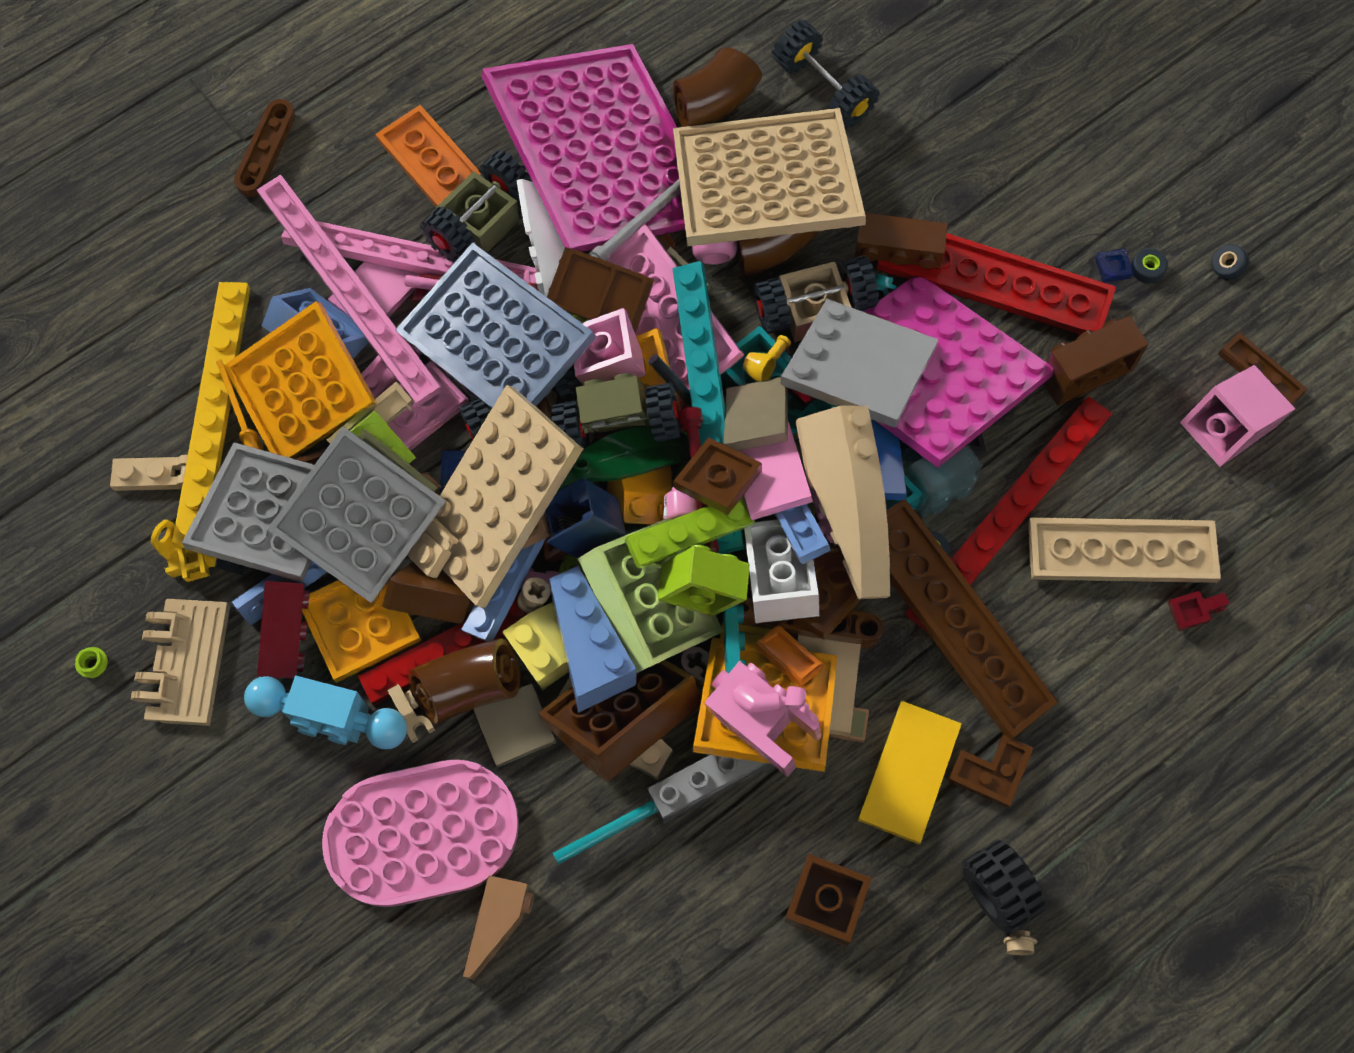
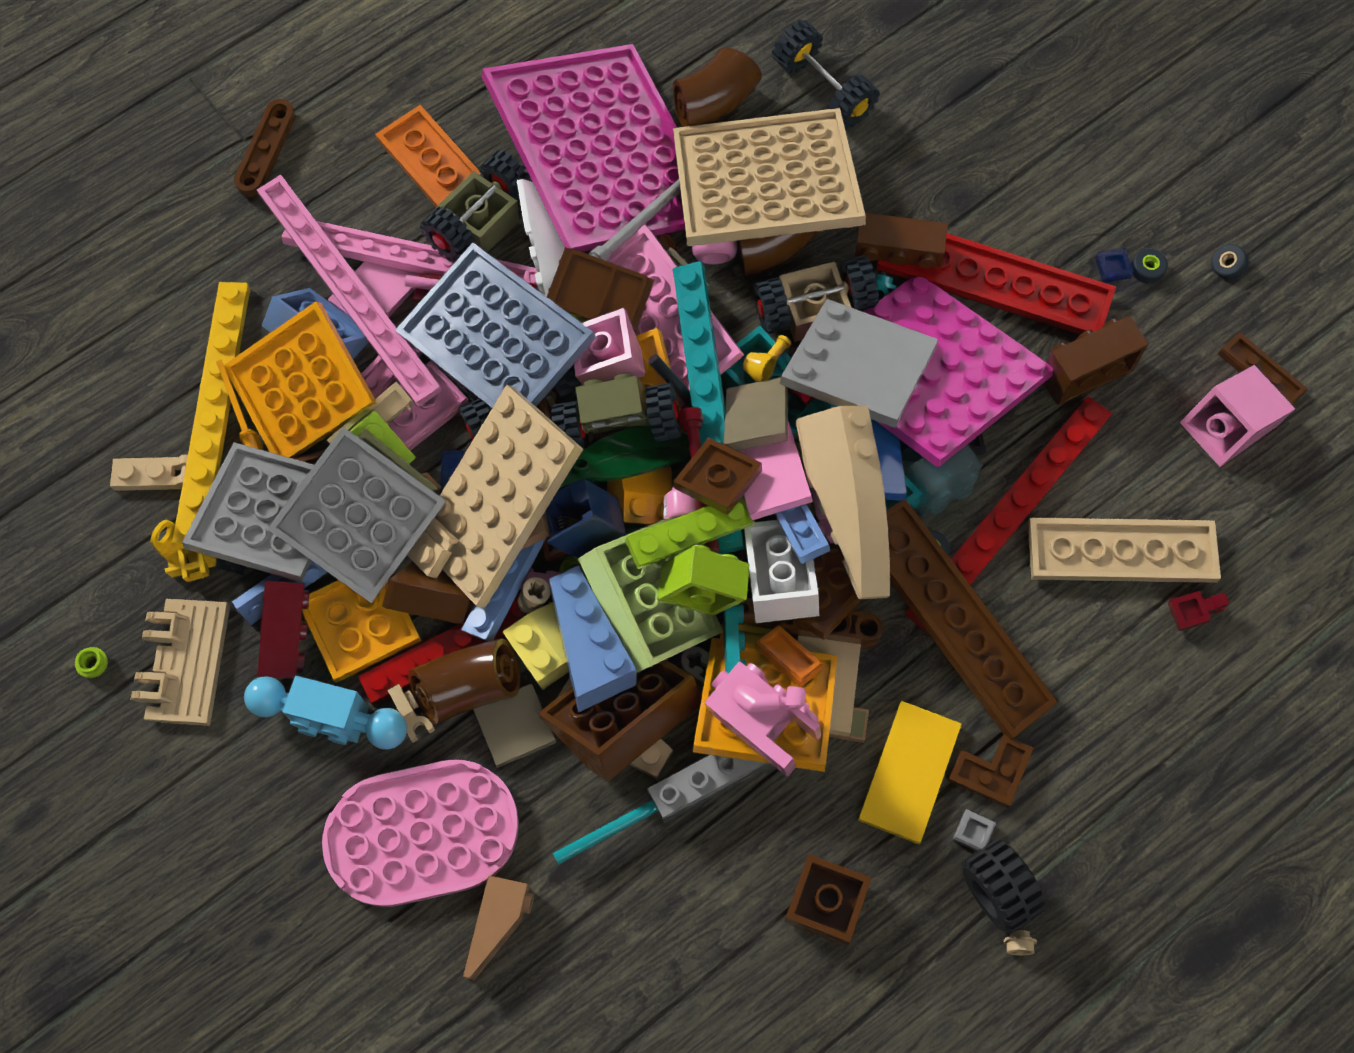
none -> light grey tile [952,809,996,852]

